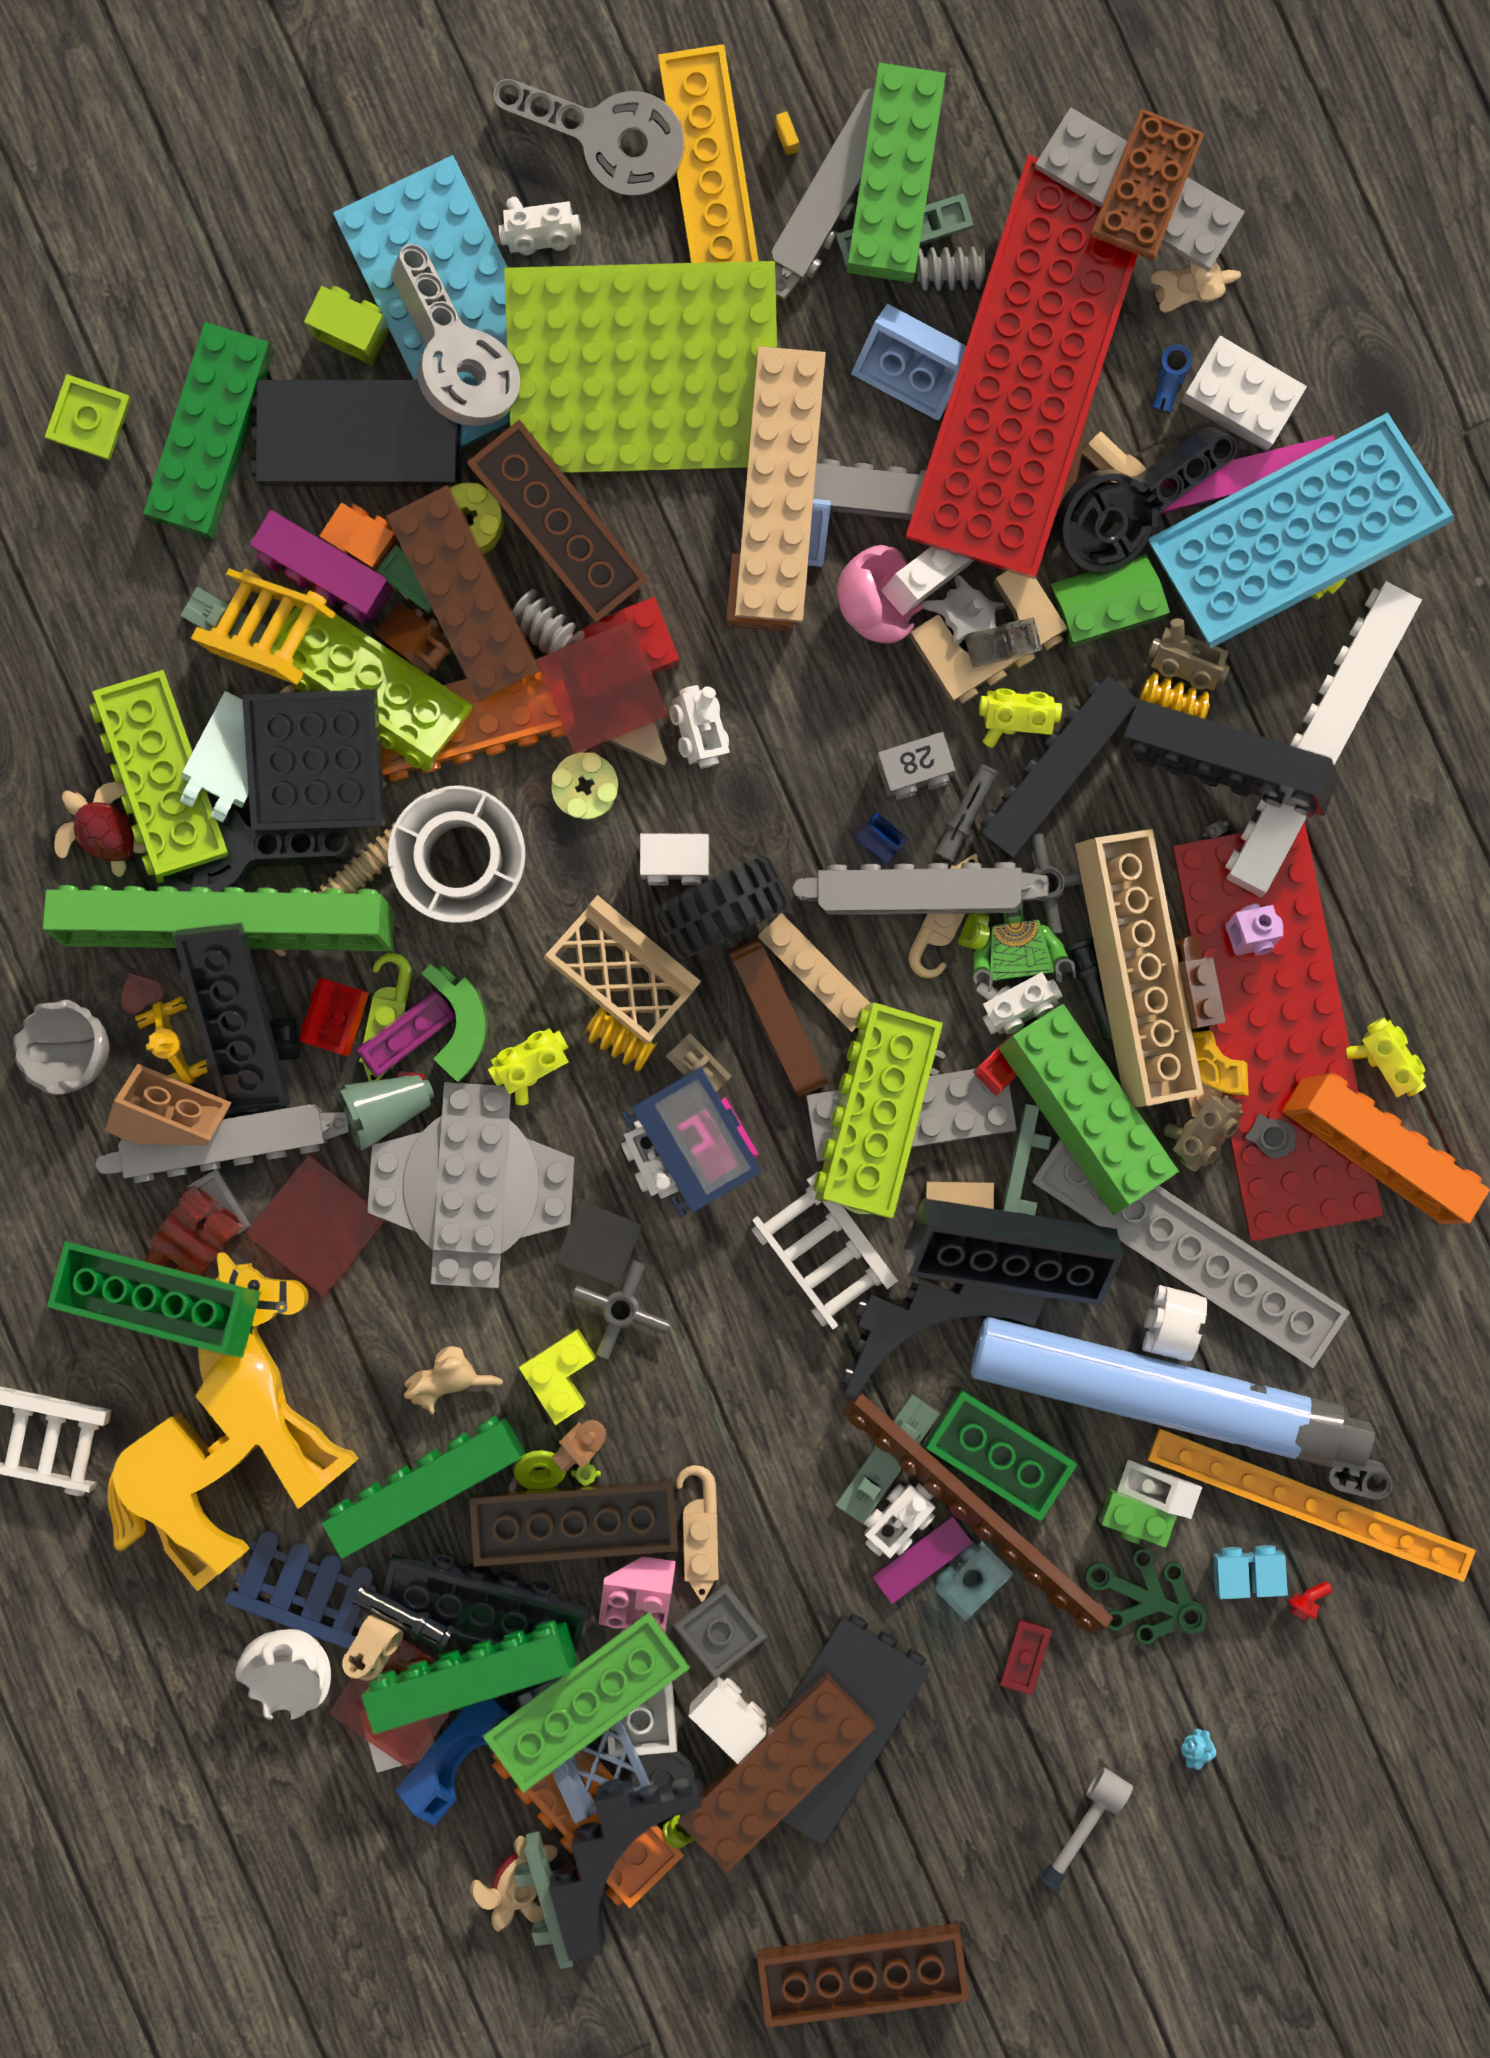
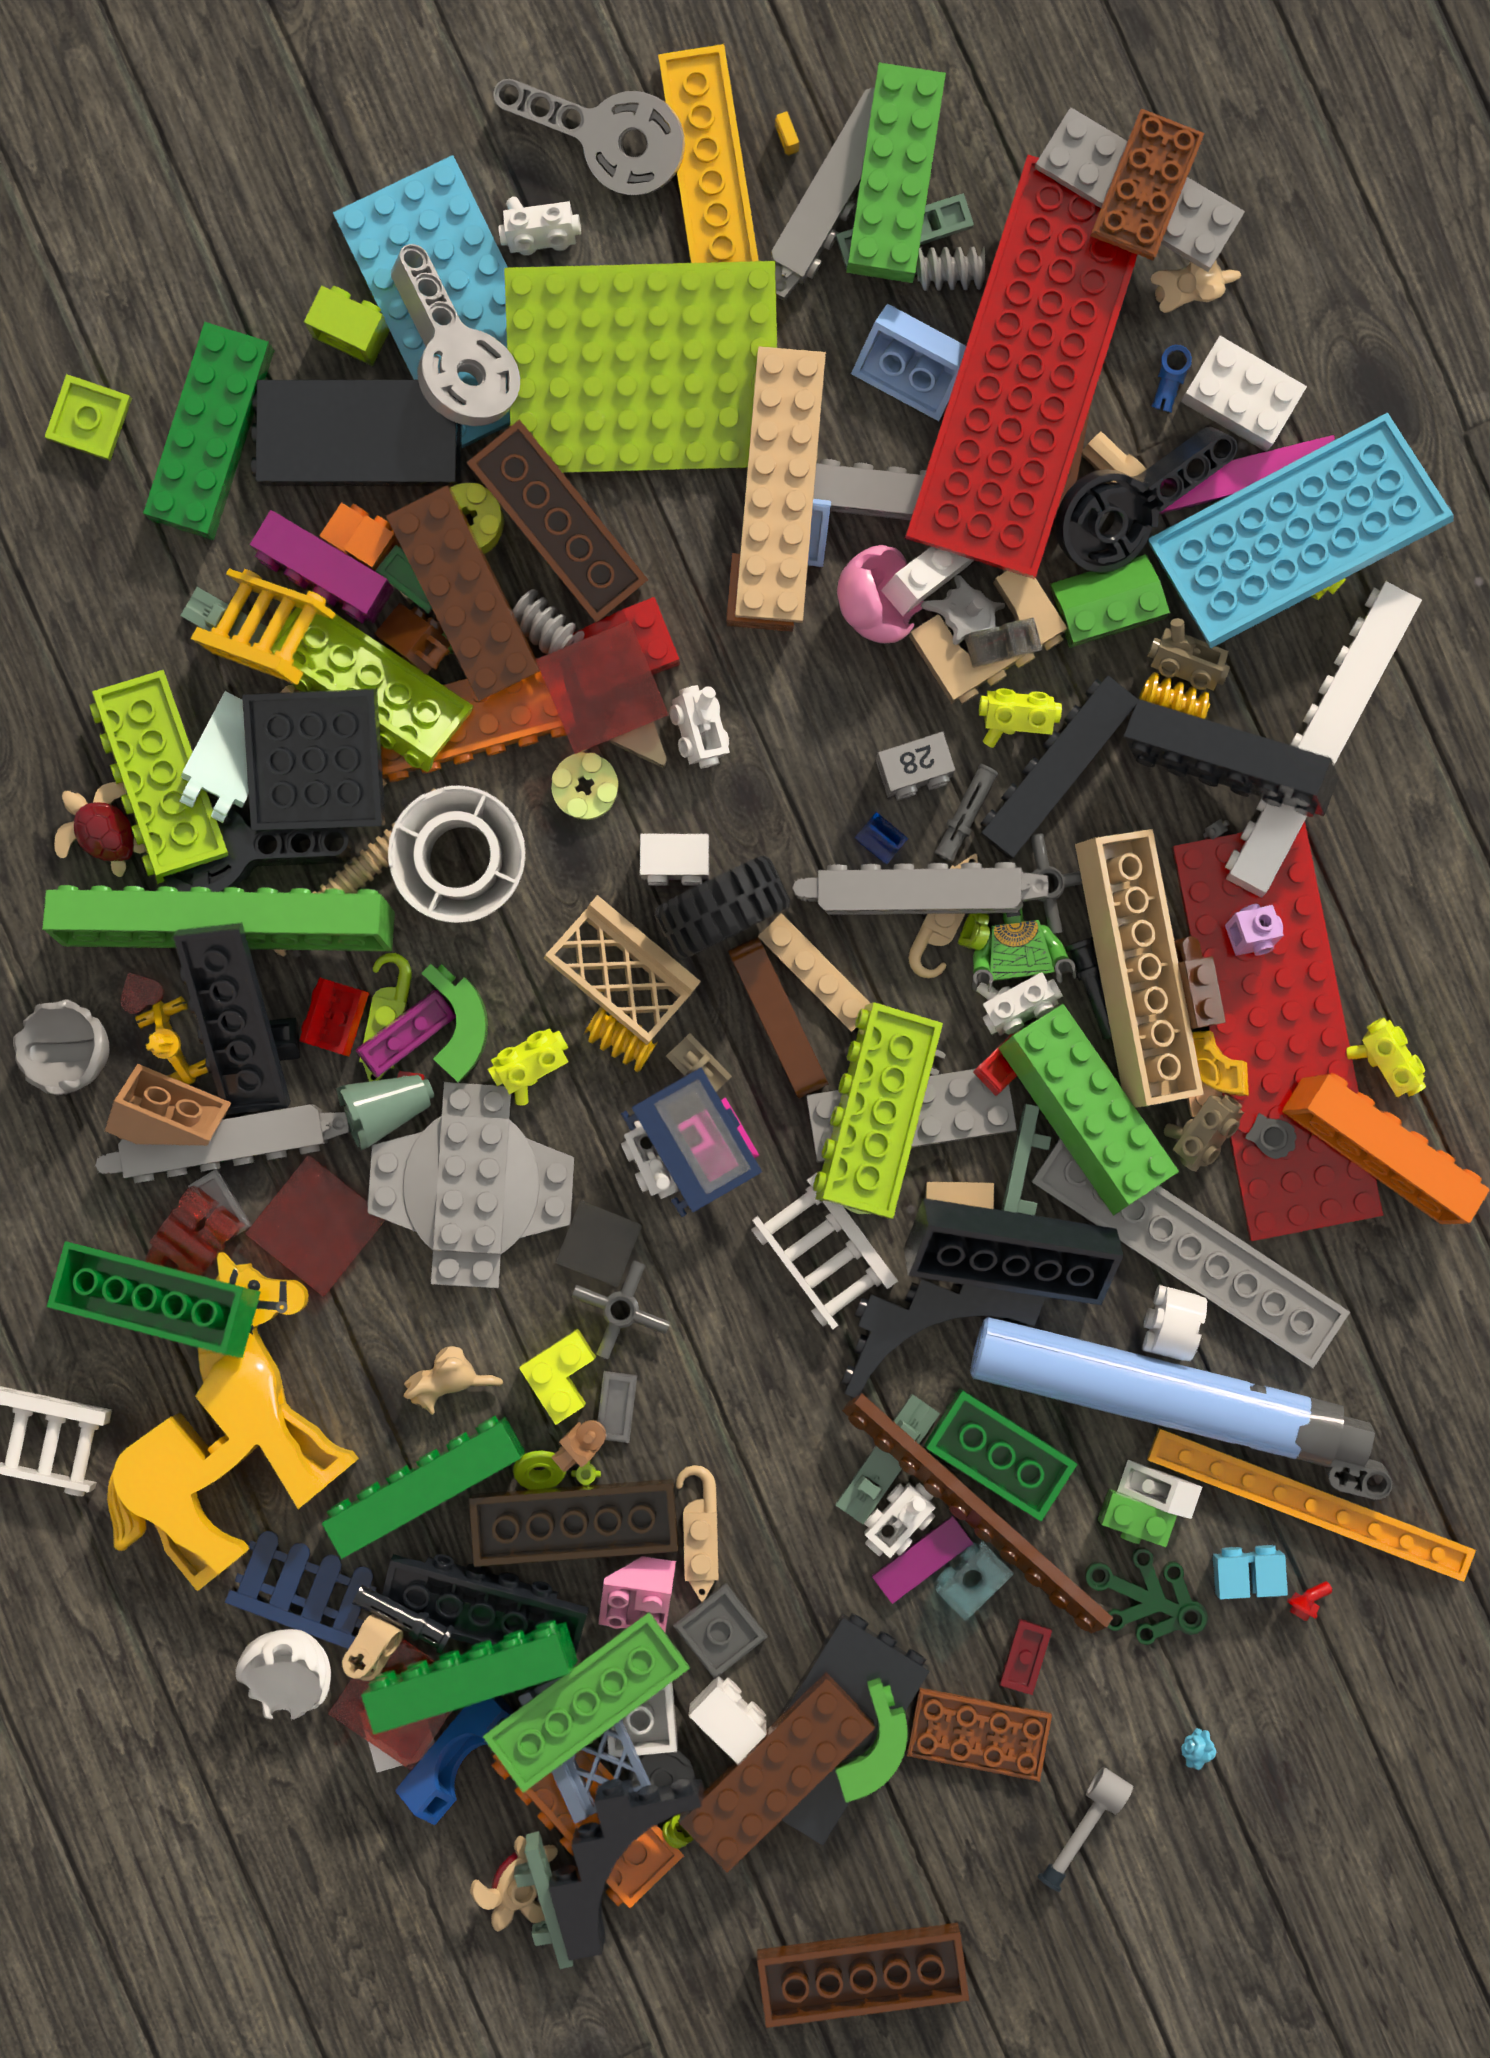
none -> flat silver tile [598,1371,637,1443]
none -> bright green arch [835,1678,908,1802]
none -> dark orange tile [907,1688,1052,1782]

